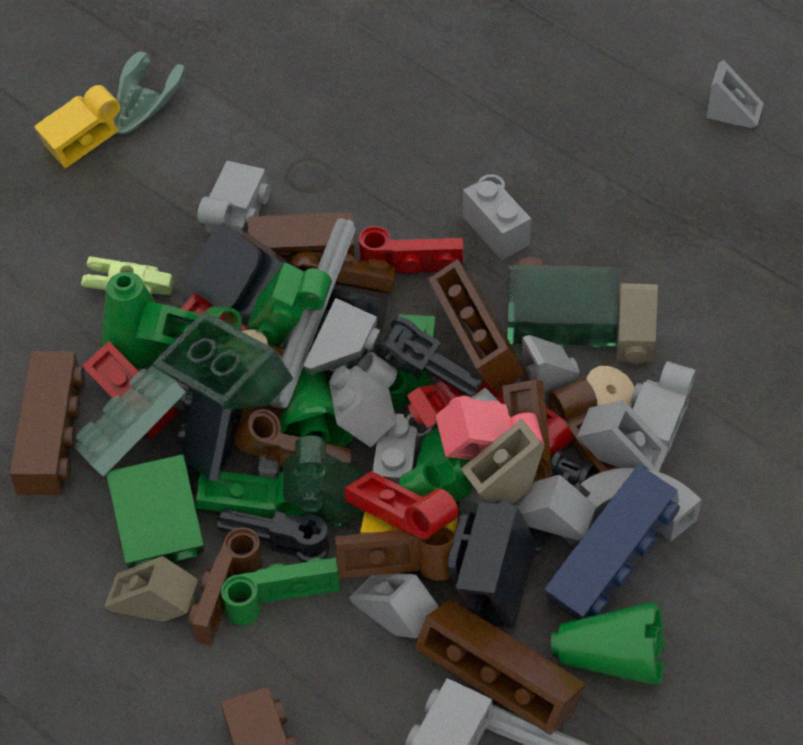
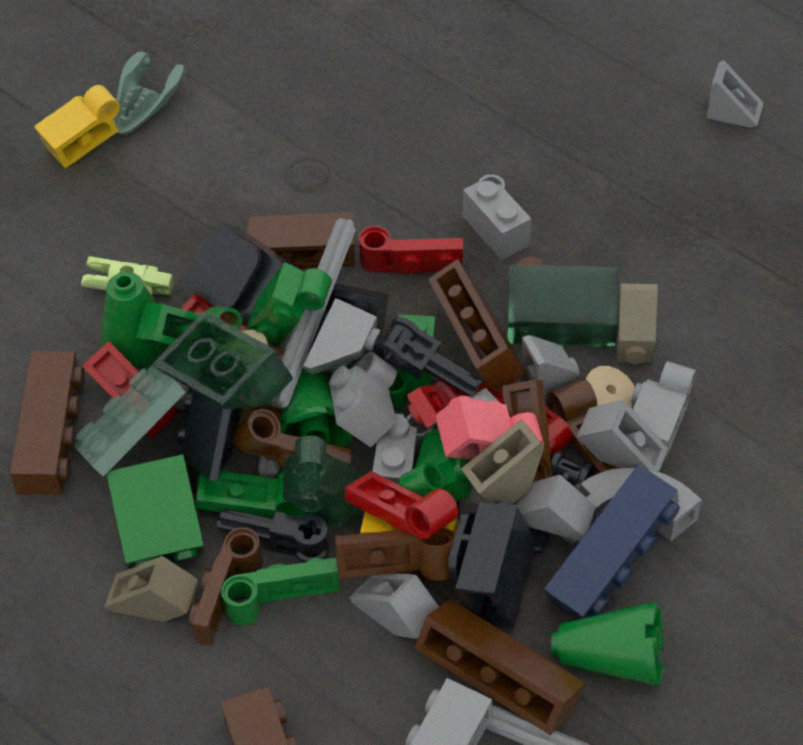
light grey hinge [197,161,271,234] -> none
reddish brown plate [290,251,395,293] -> none

